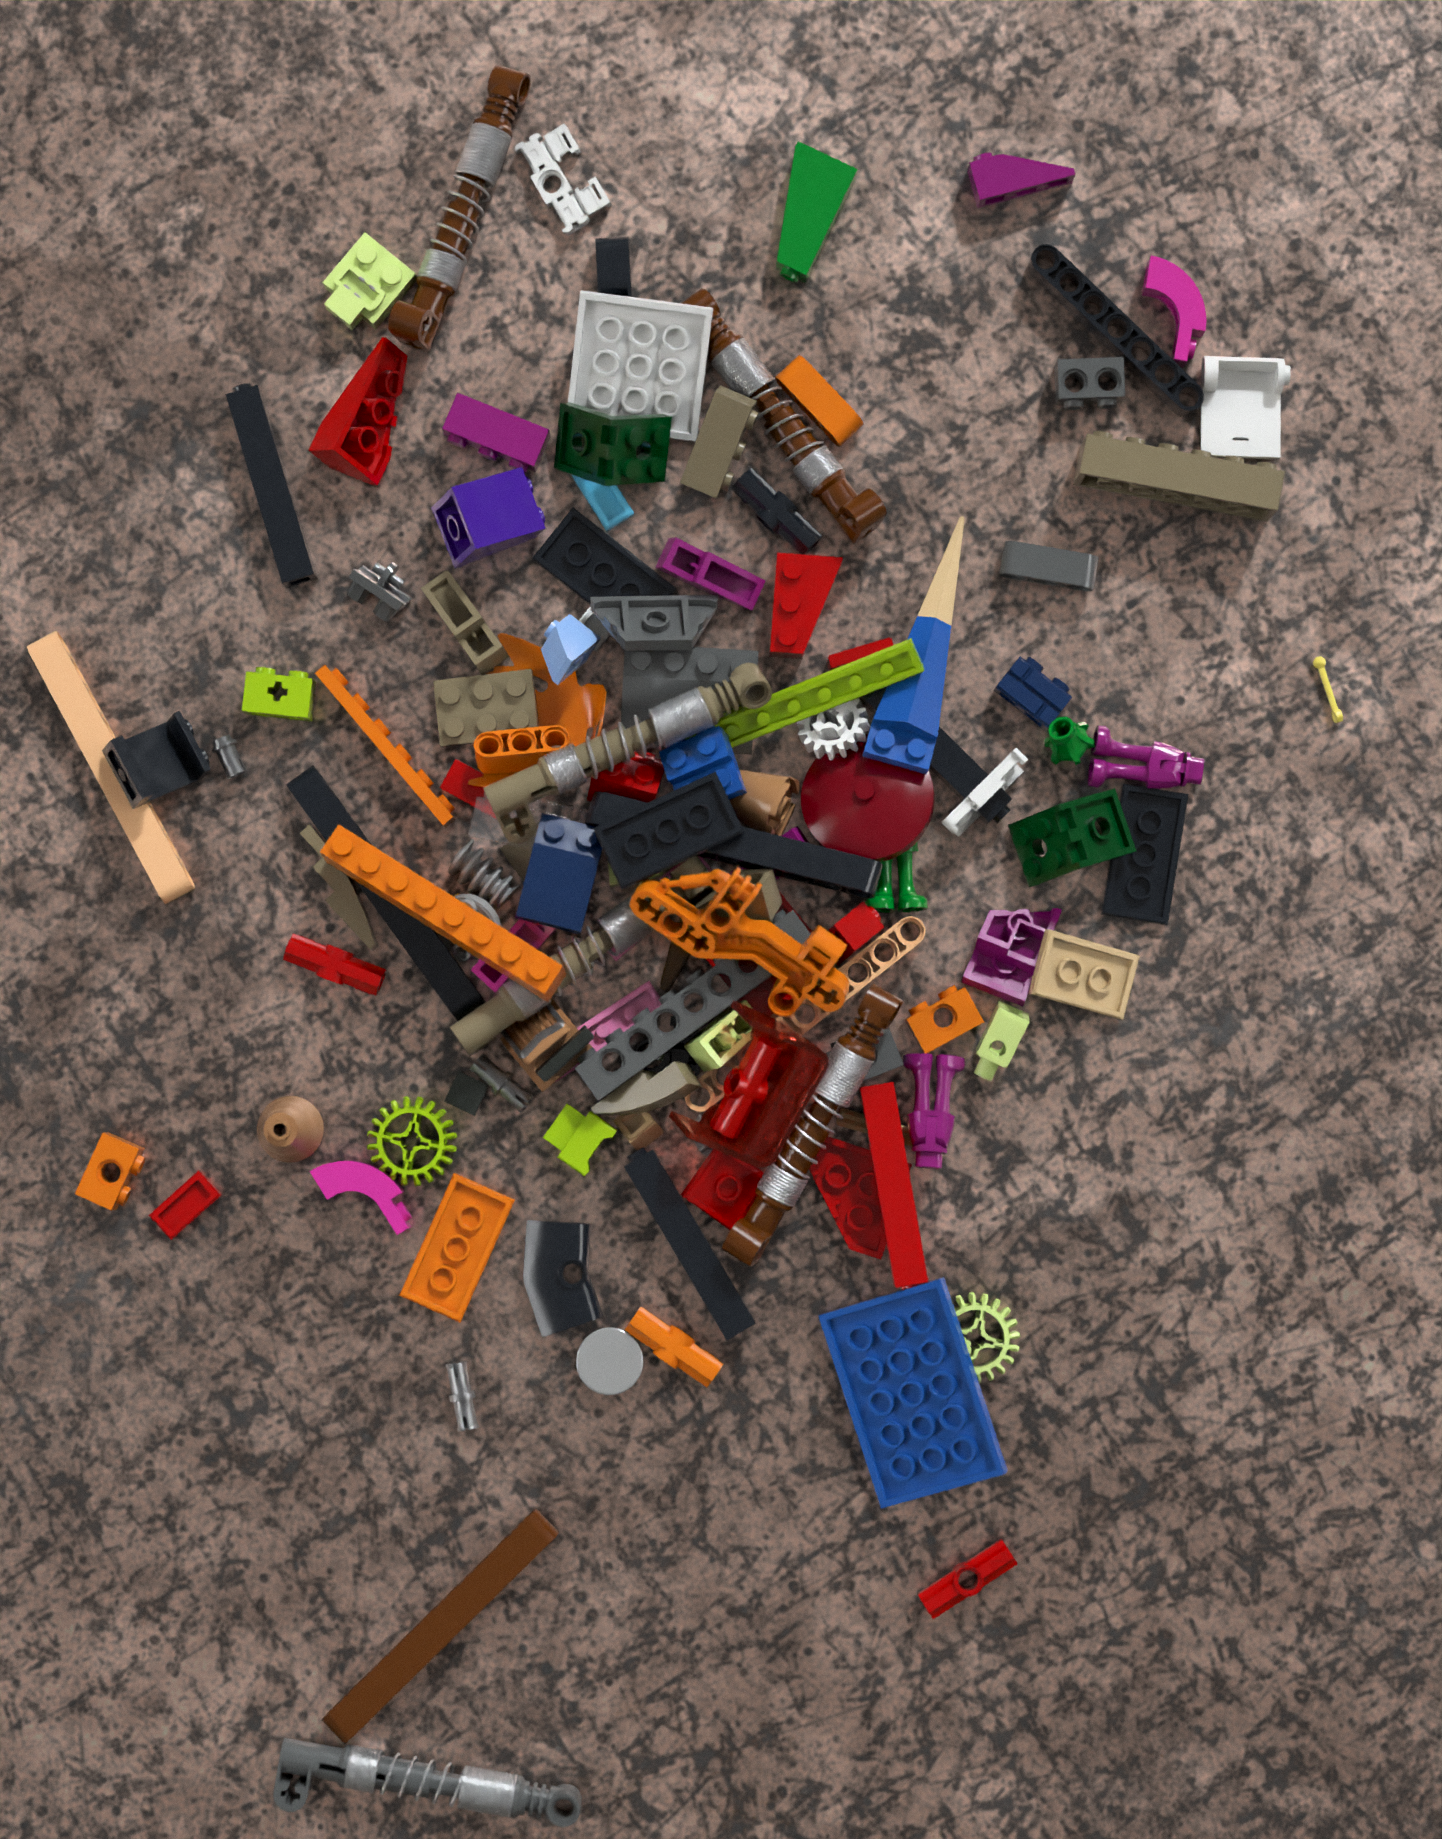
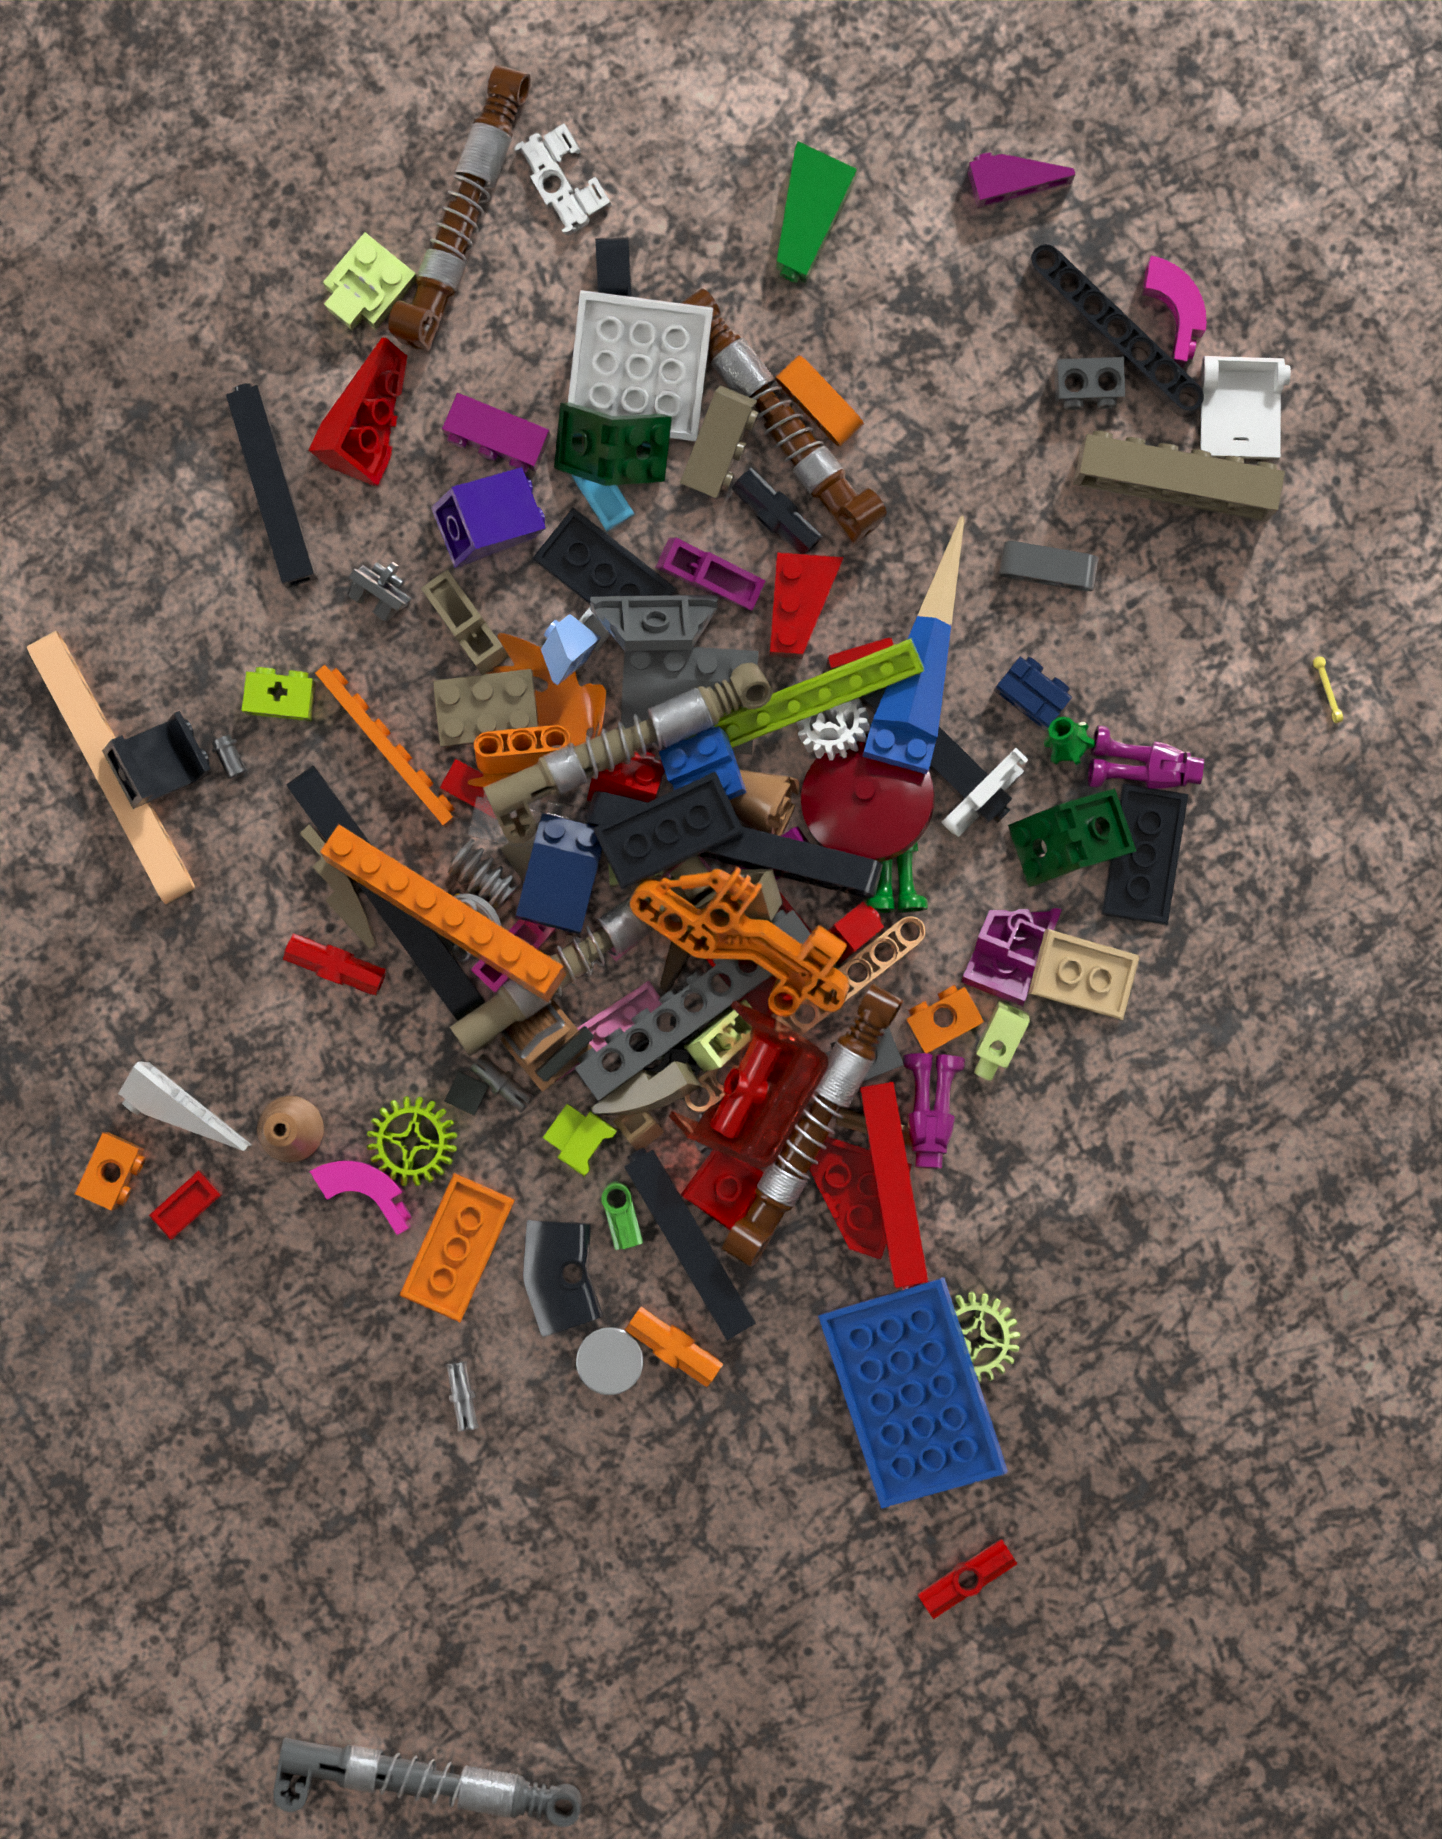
reddish brown beam [321,1508,559,1744] -> none
none -> white wedge [118,1062,252,1151]
none -> bright green piece [602,1181,643,1250]

